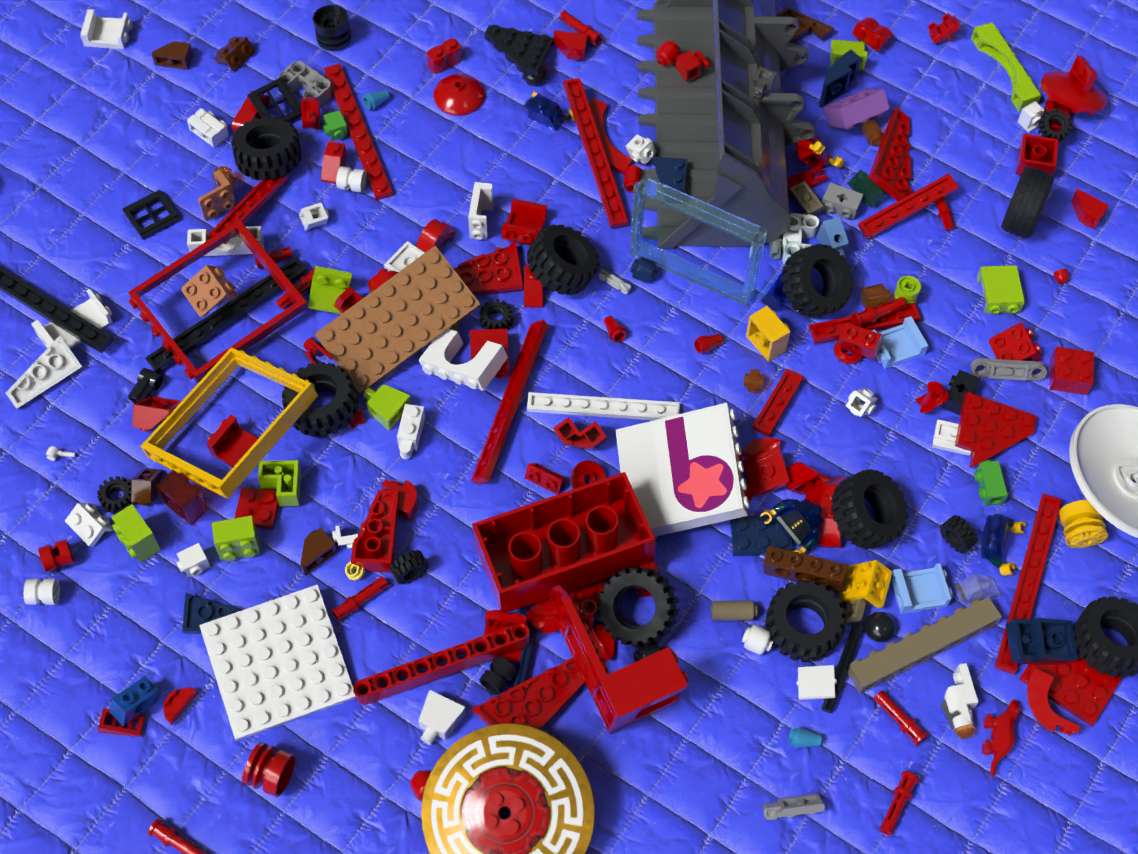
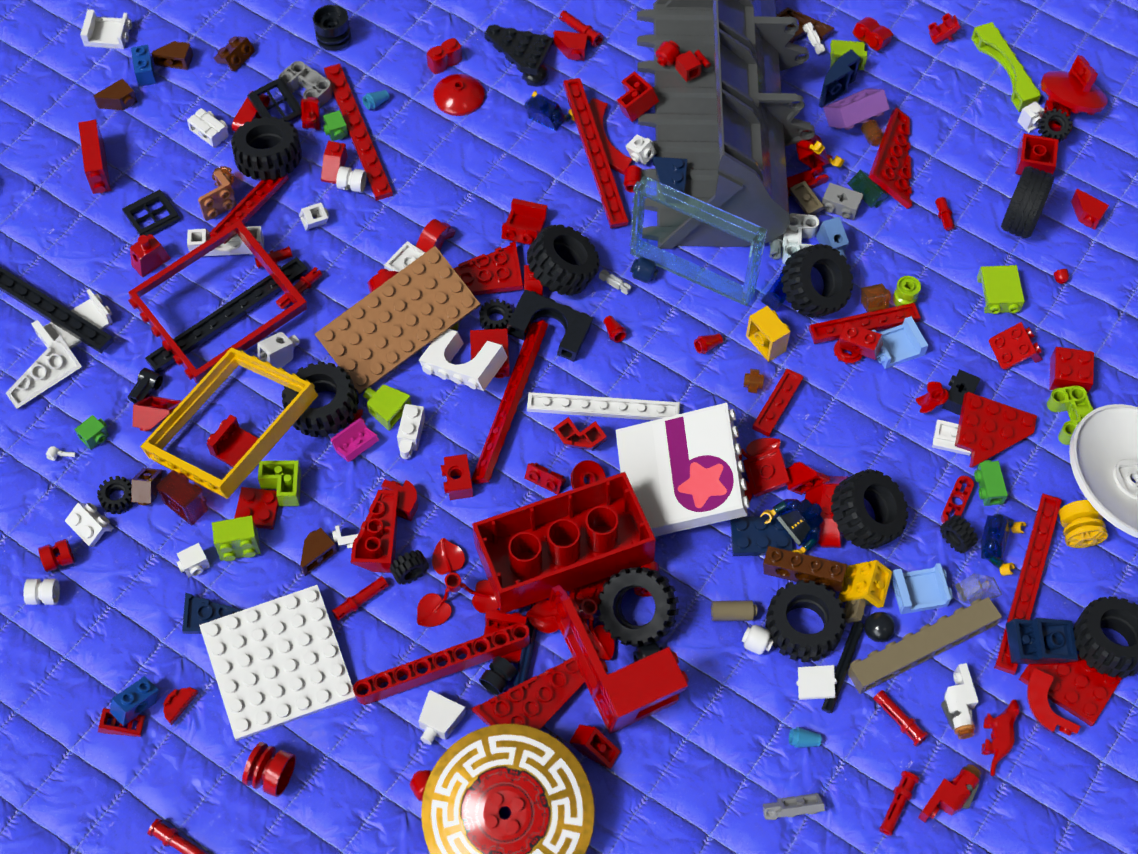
lime brick [111,504,161,563] -> none
nougat bracket [181,265,238,317] -> none
red plant [303,337,333,365] -> none
lime bracket [308,266,352,314] -> none
red panel [333,286,363,313] -> none
light yellow plate [345,562,365,581] -> none
white panel [468,182,493,240] -> none
flat silver plate [753,67,777,100] -> none
white brick [846,388,878,417] -> none
red pin [851,297,906,327] -> none
red plate [858,173,959,240] -> none
light grey plate [970,358,1047,381] -> none
none -> bright green brick [74,415,109,450]
none -> red brick [78,119,111,194]
none -> reddish brown slope [93,78,137,110]
none -> torso [130,234,171,278]
none -> blue brick [131,45,156,87]
none -> white torso [257,332,300,368]
none -> dark pink bracket [330,418,379,462]
none -> red plant [417,538,499,627]
none -> red brick [441,454,473,500]
none -> black arch [507,289,593,362]
none -> red slope [569,725,621,769]
none -> red brick [617,71,659,122]
none -> white axle [803,22,826,55]
none -> red plate [918,764,982,822]
none -> red beam [941,476,974,523]
none -> lime beam [1047,386,1093,445]

